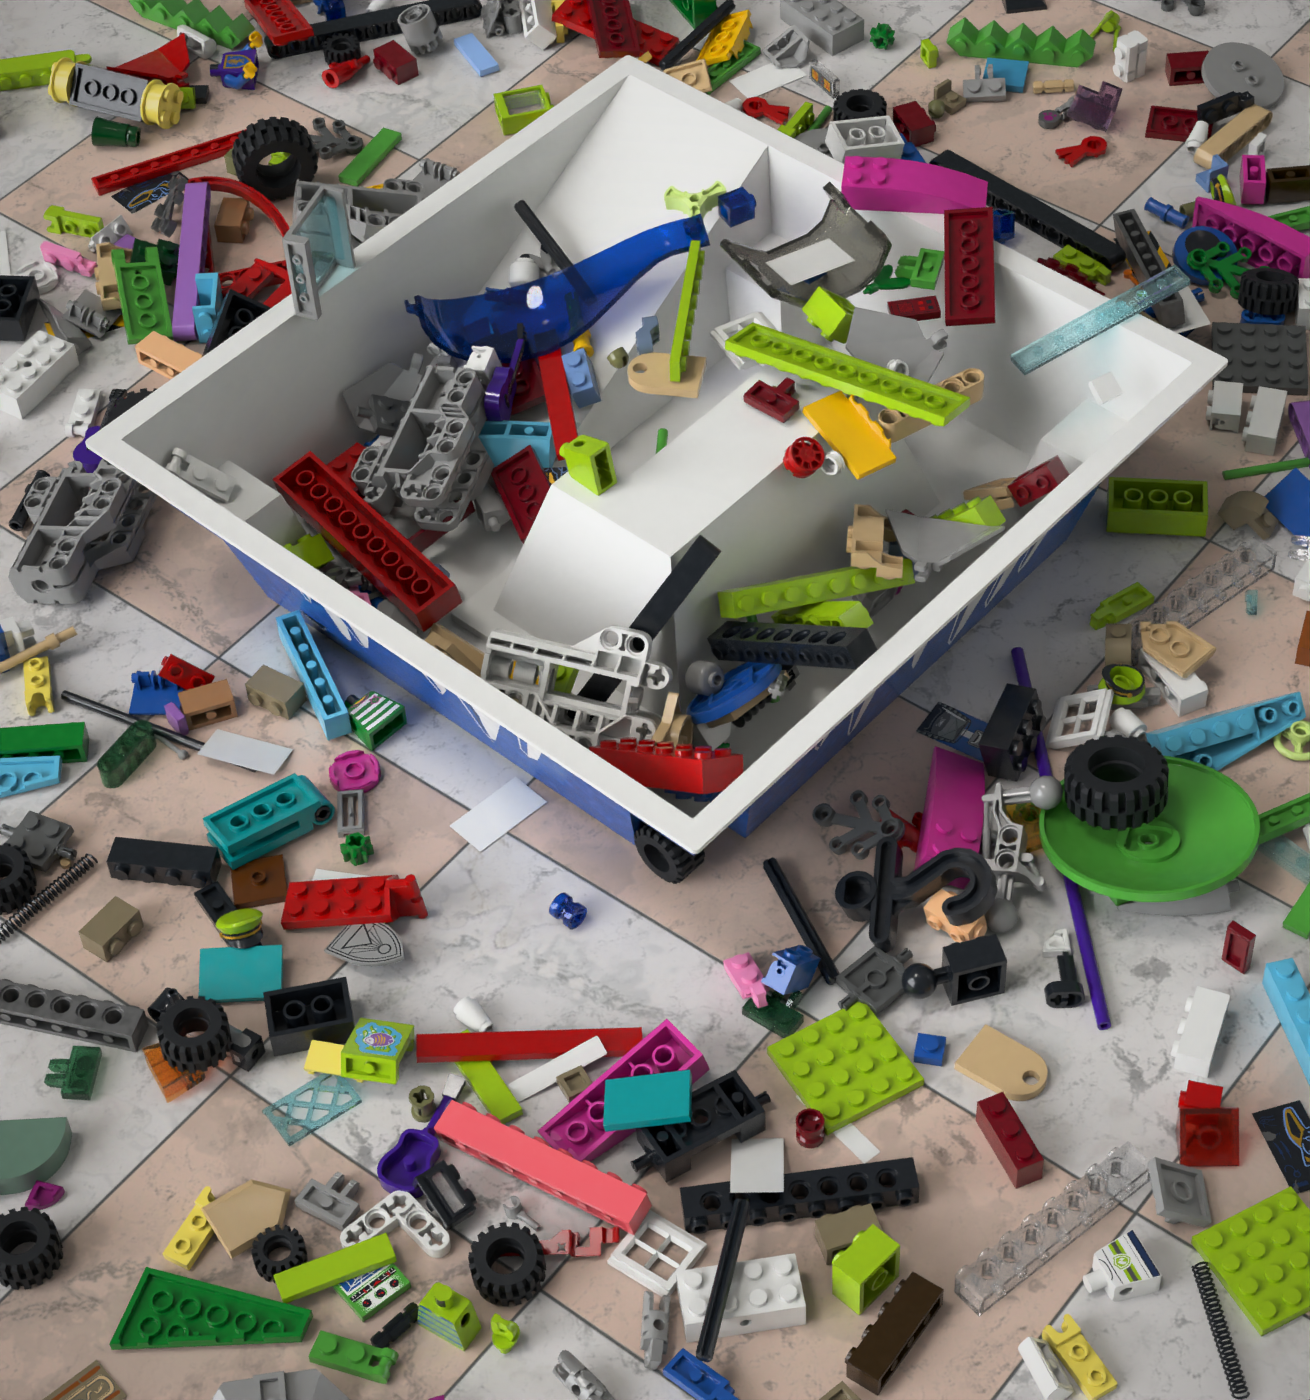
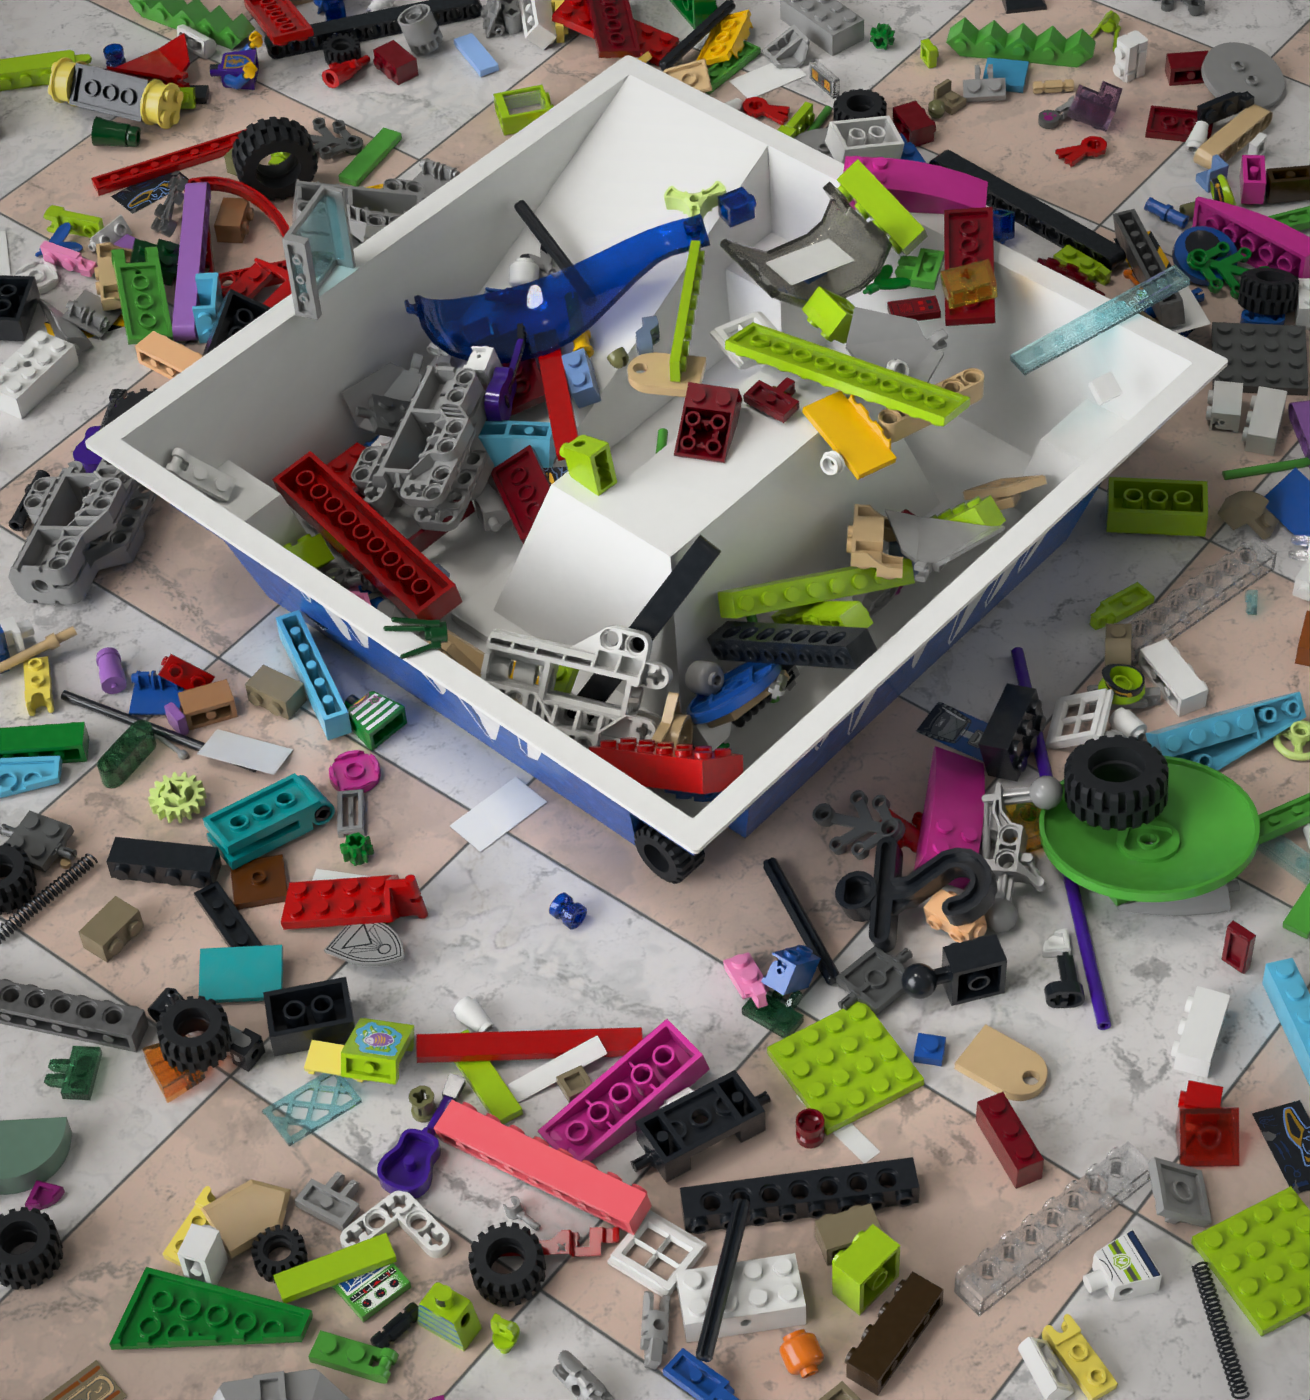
white plate [65,389,103,437] -> none
piece [216,908,263,949] -> none
black window [412,1160,477,1231] -> none
teal tile [603,1070,692,1132] -> none
white sticker [730,1138,784,1193] -> none
red wheel [783,437,825,478] -> none
dark red brick [1007,455,1070,507] -> none
tan tile [1140,621,1216,678] -> none
none -> blue piece [35,222,83,257]
none -> medium lavender piece [96,647,127,694]
none -> clear blue wheel [103,43,126,67]
none -> yellowish green gear [148,772,207,823]
none -> white brick [177,1223,228,1285]
none -> dark green plant [383,617,448,659]
none -> dark red slope [674,382,742,463]
none -> orange head [779,1329,824,1378]
none -> lime brick [836,159,928,256]
none -> clear yellow brick [940,259,998,309]

